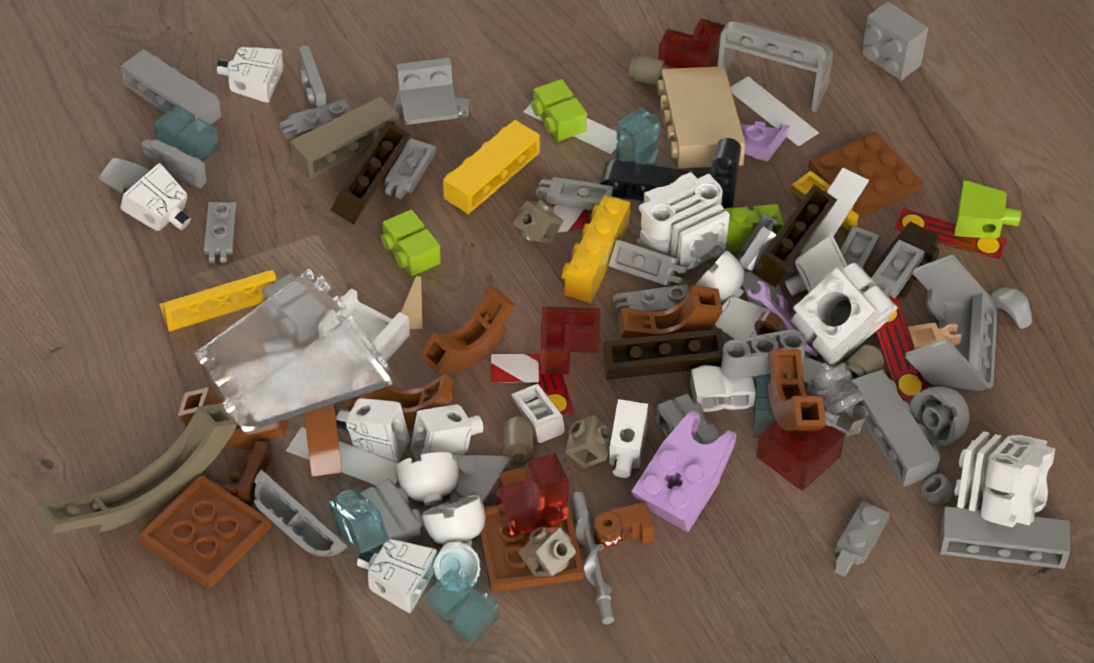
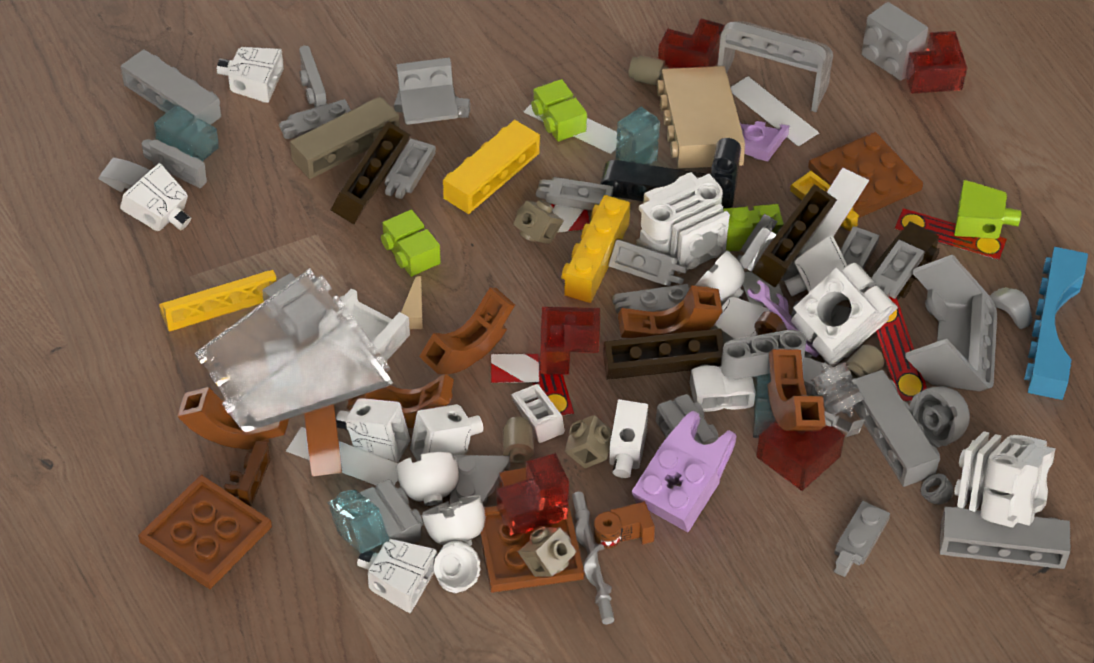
dark tan arch [35,403,238,534] -> none
light grey hinge [204,202,237,264] -> none
light grey brick [254,470,348,557] -> none
clear light blue piece [425,567,499,646] -> none
light nougat plate [907,322,961,350] -> none
none -> clear red brick [905,31,967,94]
none -> dark azure arch [1024,247,1088,400]

